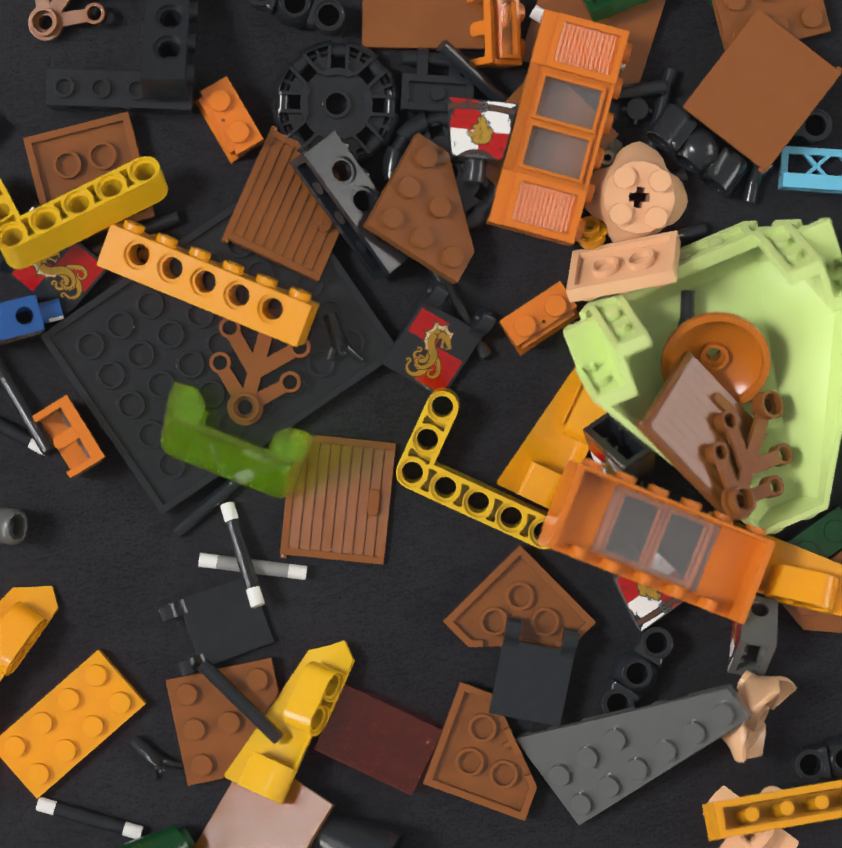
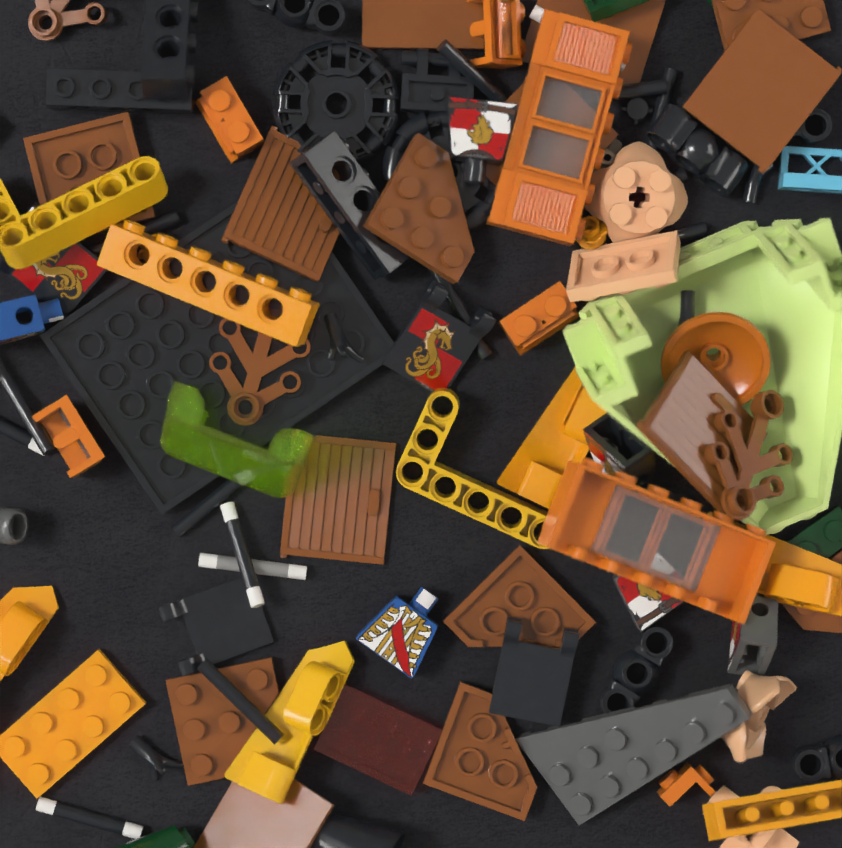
none -> torso [356,586,438,679]
none -> orange bracket [657,762,716,807]

